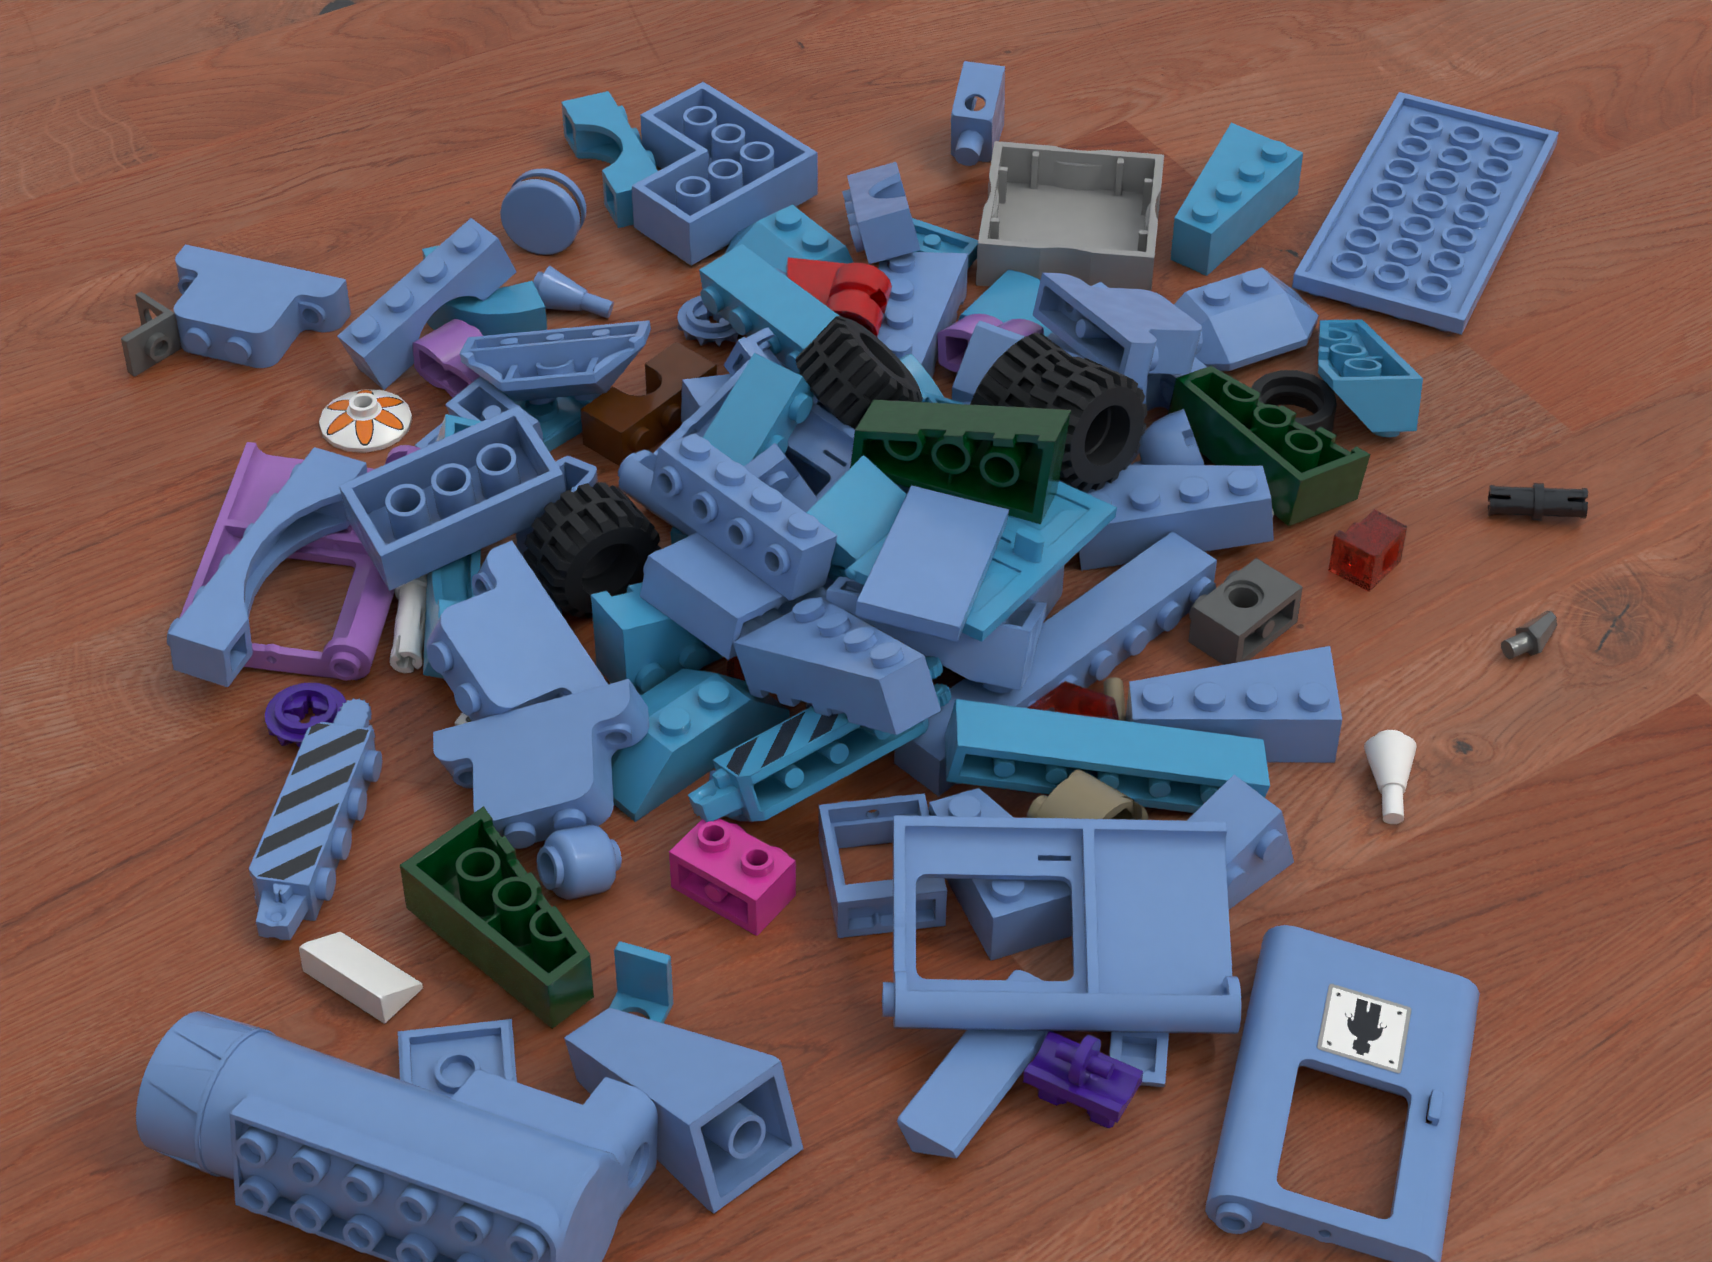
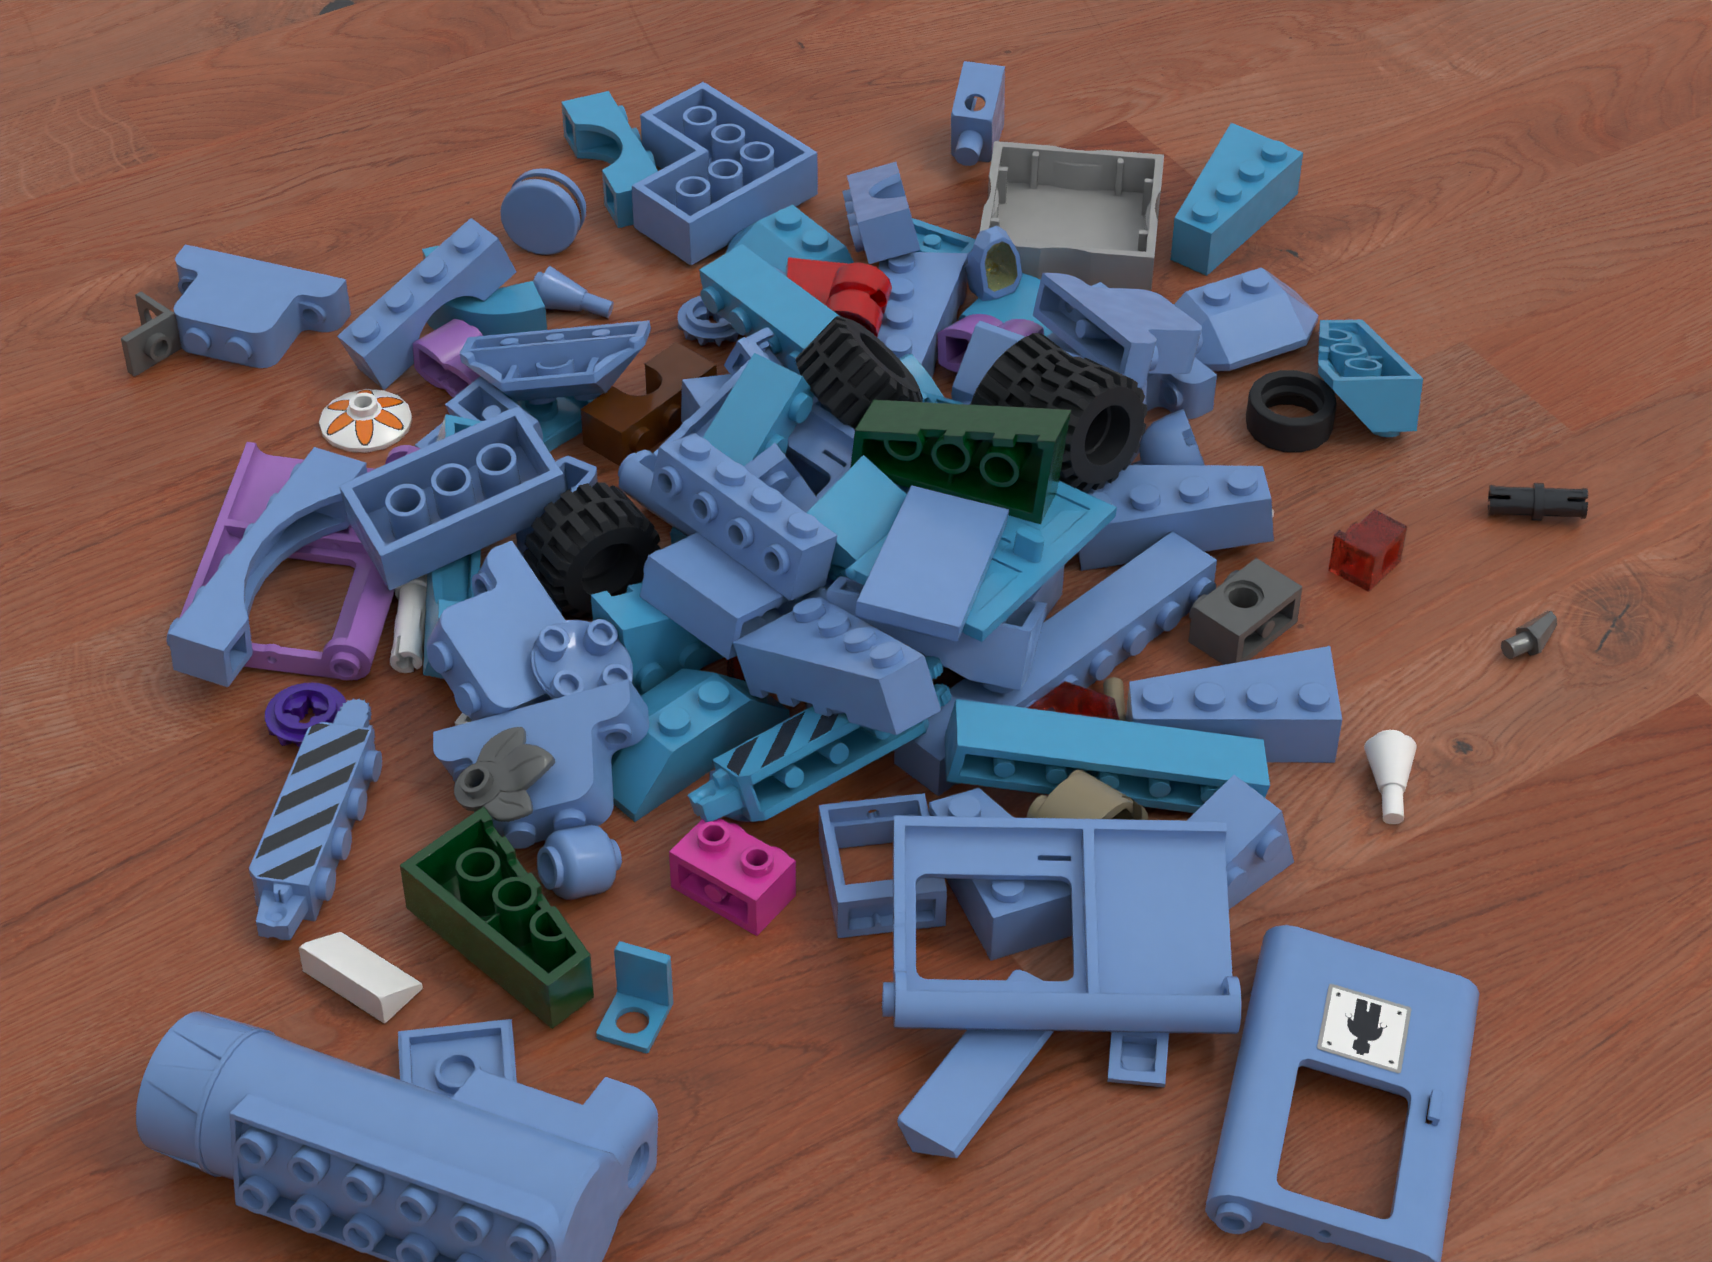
medium blue slope [564,1007,803,1214] -> none
dark purple hips [1023,1031,1143,1128] -> none
dark green wedge [1168,366,1371,526] -> none
medium blue plate [1292,92,1559,335] -> none
none -> dark grey plate [454,727,555,822]
none -> medium blue dish [531,619,633,699]
none -> medium blue rock [965,226,1022,301]

